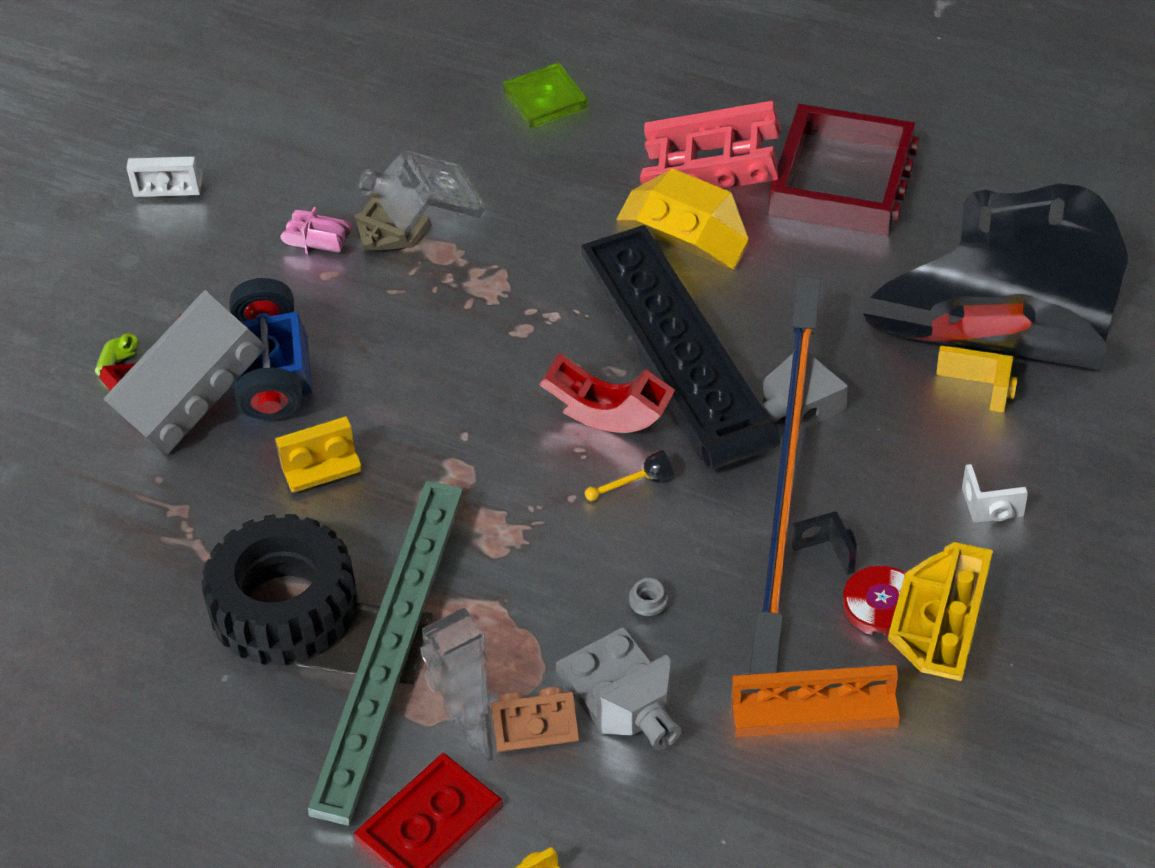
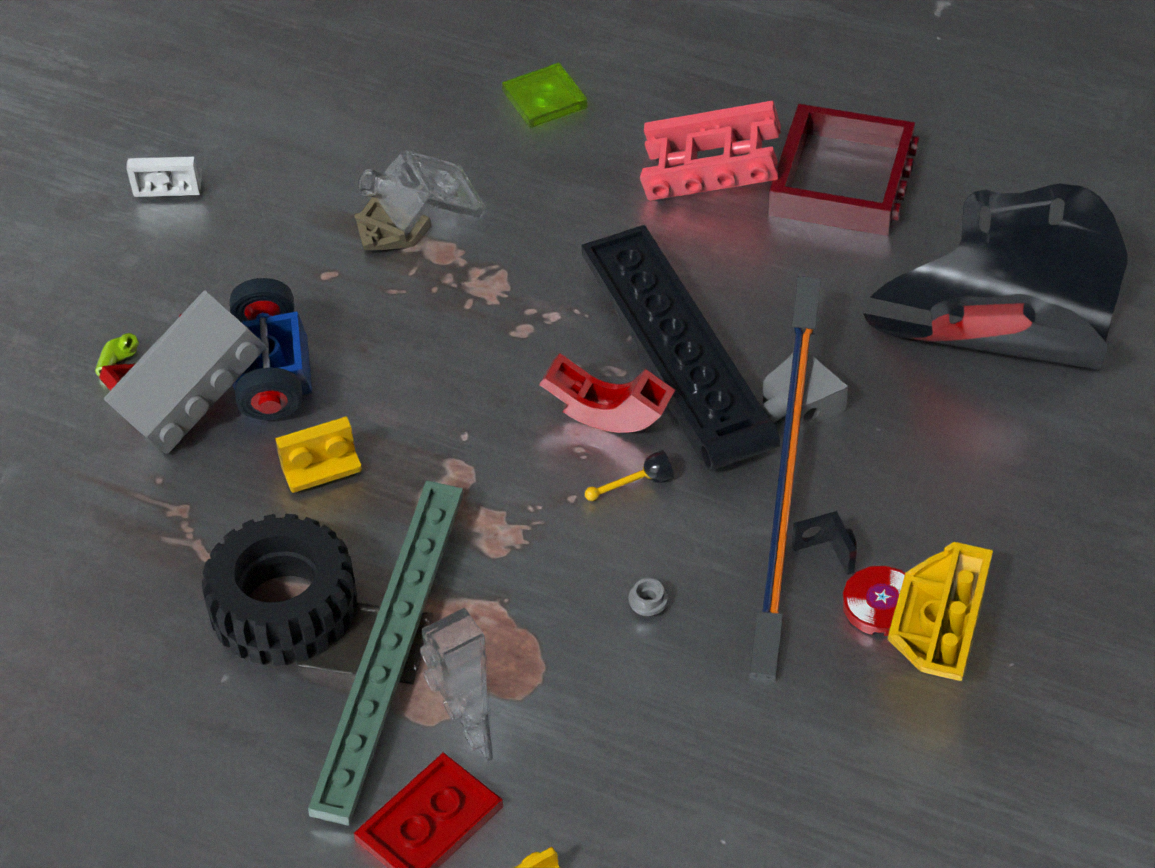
bright pink arm [281,207,352,254] -> none
nougat bracket [491,687,579,754] -> none
light grey plate [555,627,681,750] -> none
yellow wedge [616,168,750,271] -> none
orange fence [731,665,900,738] -> none
yellow bracket [936,346,1017,413] -> none
white bracket [962,464,1028,523] -> none

